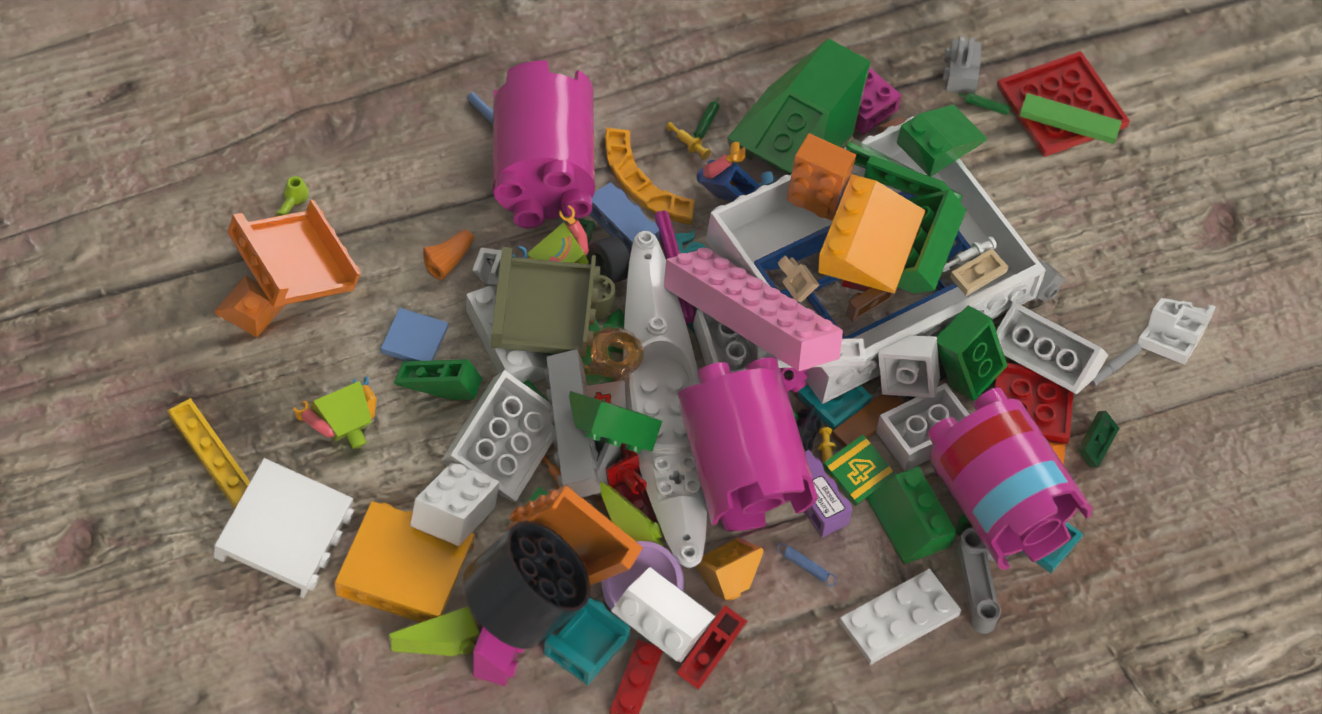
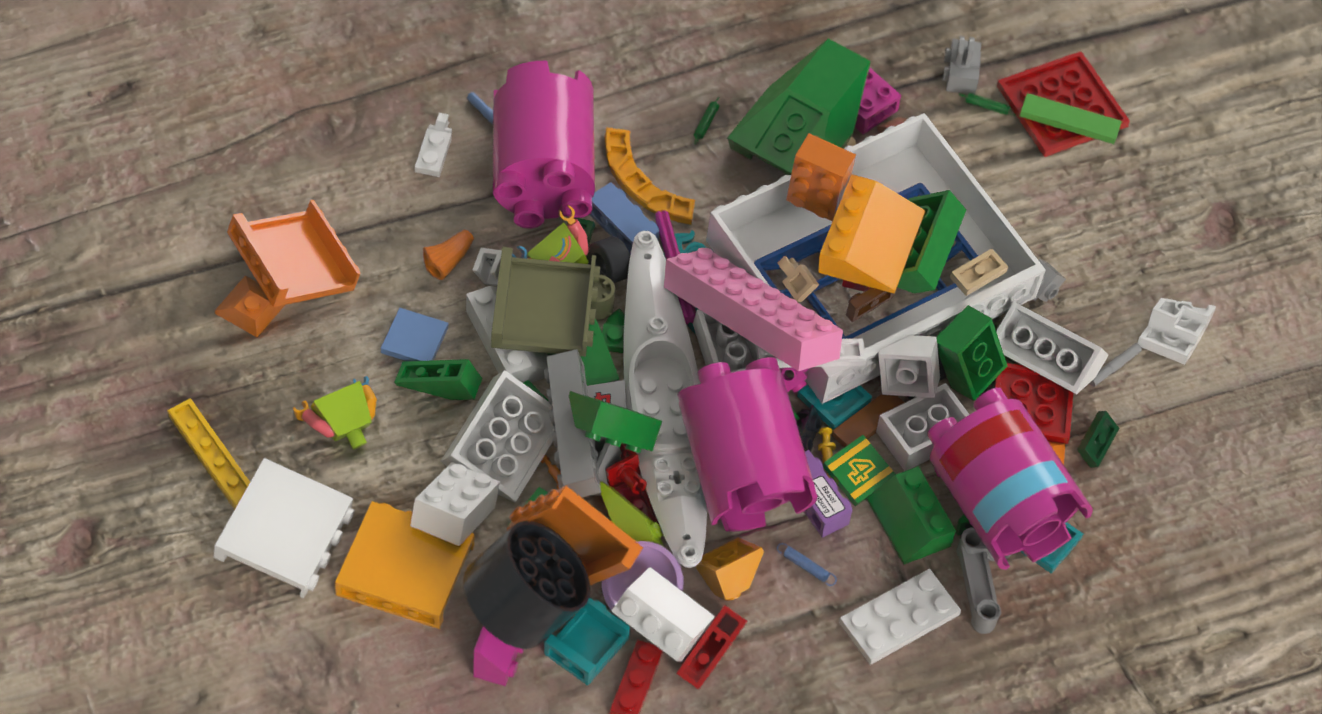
lime bar [275,176,309,217] -> none
lime slope [389,606,480,656] -> none
clear orange piece [584,326,644,381] -> none
yellow piece [667,122,711,160] -> none
blue torso [696,142,776,202] -> none
green wedge [846,139,963,202] -> none
green slope [897,105,987,177] -> none
white piece [942,236,997,272] -> none
none -> white hinge [415,113,452,177]

